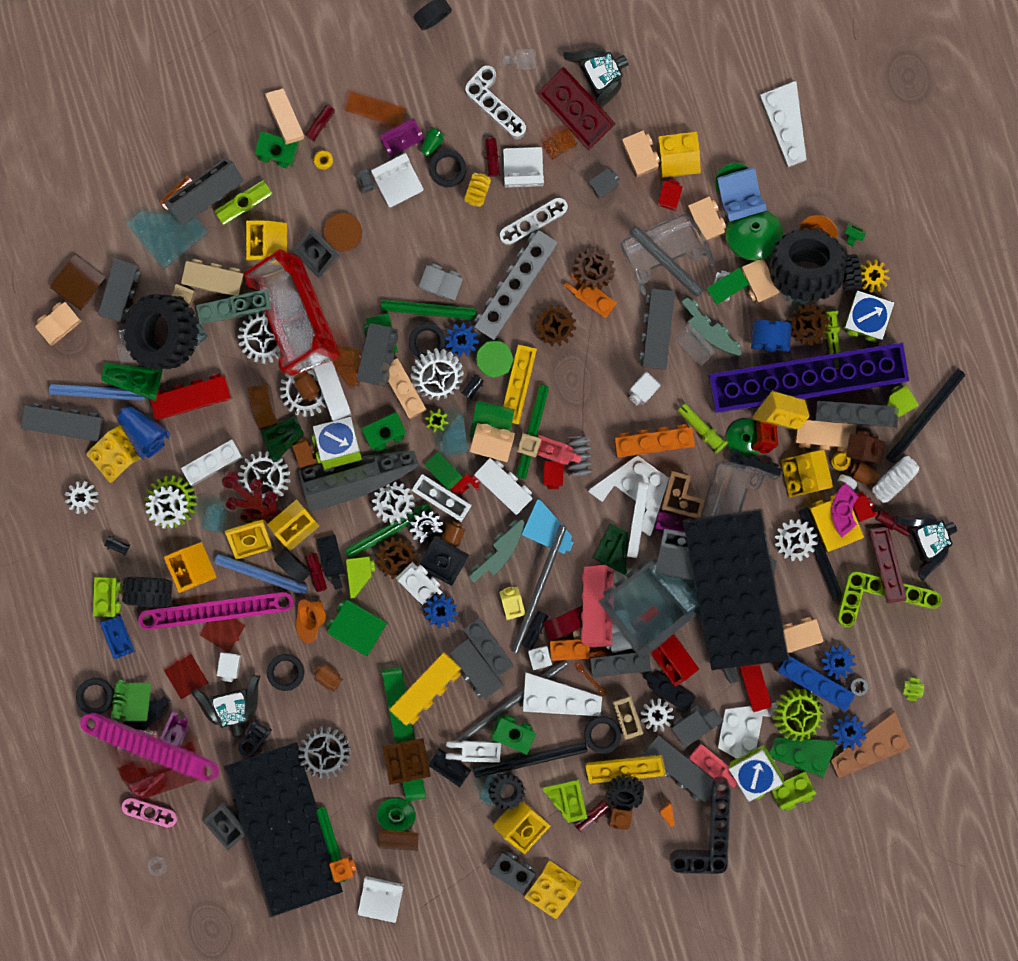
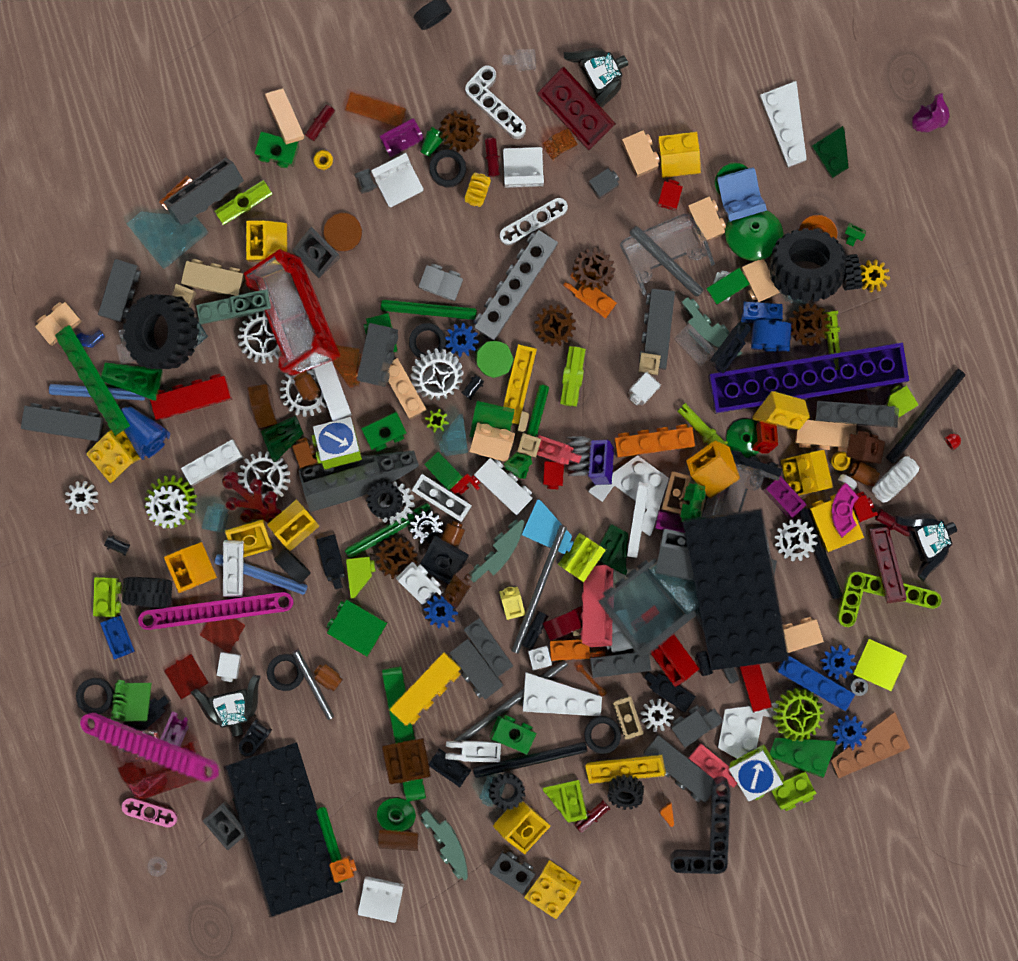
reddish brown slope [50,255,106,311] -> none
orange piece [296,599,326,644] -> none
light grey gear [298,726,351,779] -> none
dark red axle [305,553,327,592] -> none
dark orange brick [609,807,632,830] -> none
piece [843,291,894,343] -> none
lime gear [902,677,924,702] -> none
none -> green plate [55,325,130,436]
none -> clear blue arm [76,330,105,348]
none -> white tile [223,540,244,597]
none -> flat silver bar [292,649,334,720]
none -> black tyre [366,482,403,519]
none -> sand green slope [421,809,468,881]
none -> reddish brown gear [439,110,481,153]
none -> reddish brown bracket [442,563,475,608]
none -> green tile [504,452,533,479]
none -> tan tile [518,411,529,433]
none -> neon yellow slope [558,533,605,582]
none -> lime piece [560,346,586,407]
none -> dark purple brick [588,440,614,485]
none -> tan tile [638,353,661,375]
none -> green hinge [680,483,706,522]
none -> light orange slope [686,441,740,498]
none -> black pin [695,650,713,676]
none -> black hinge [709,321,751,373]
none -> blue bracket [741,301,783,323]
none -> magenta hinge [763,476,807,519]
none -> dark green wing [811,126,849,179]
none -> neon yellow slope [853,639,907,691]
none -> magenta hair [912,93,950,132]
none -> red hinge [944,434,961,450]

